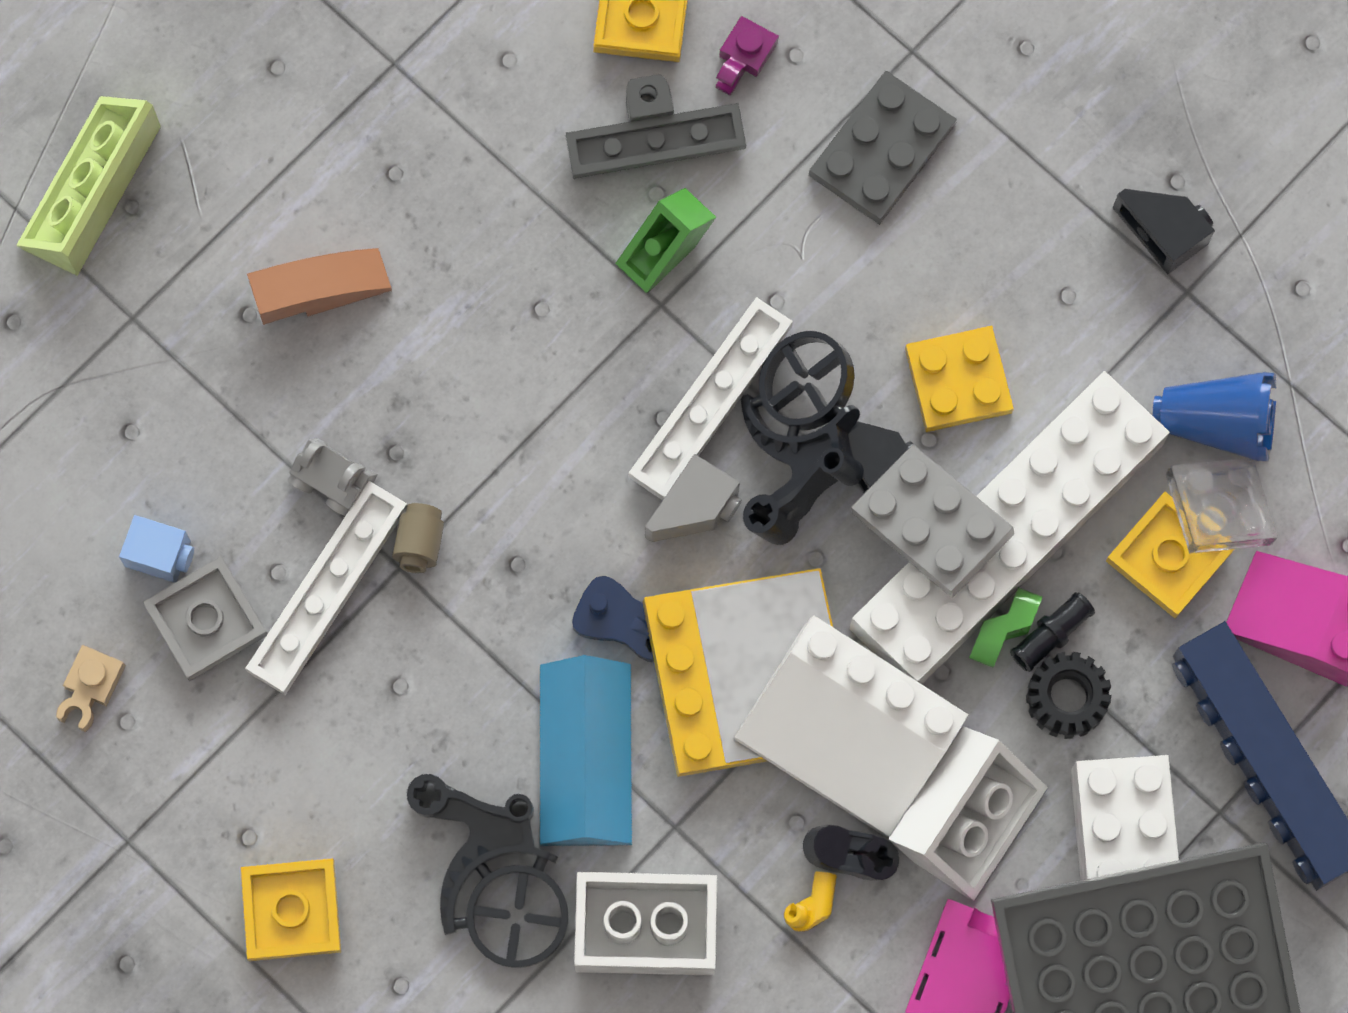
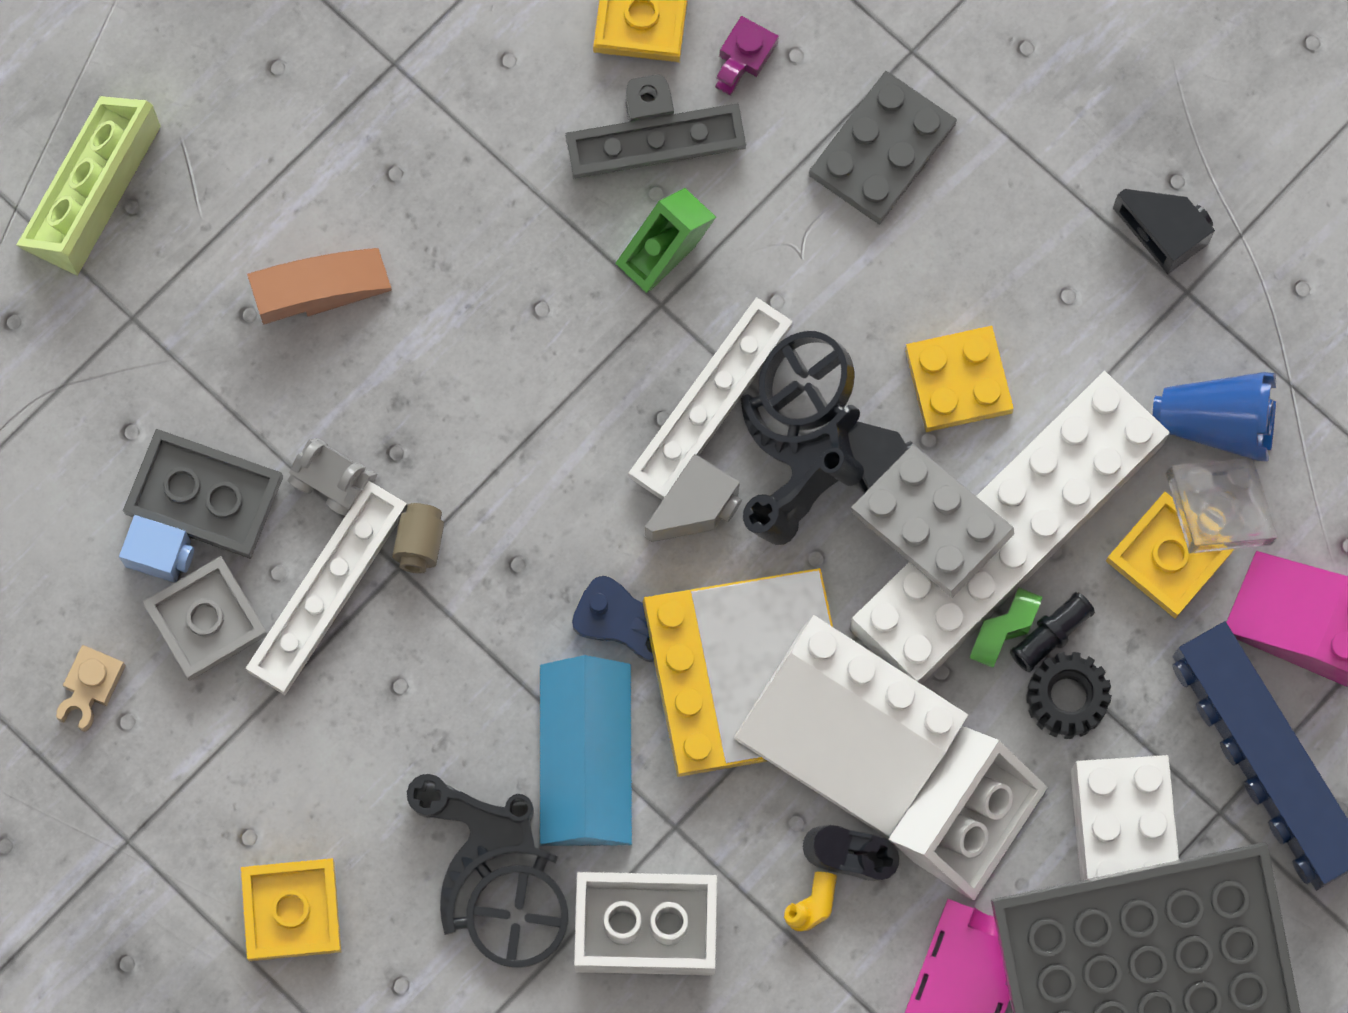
none -> dark grey plate [123,429,283,559]

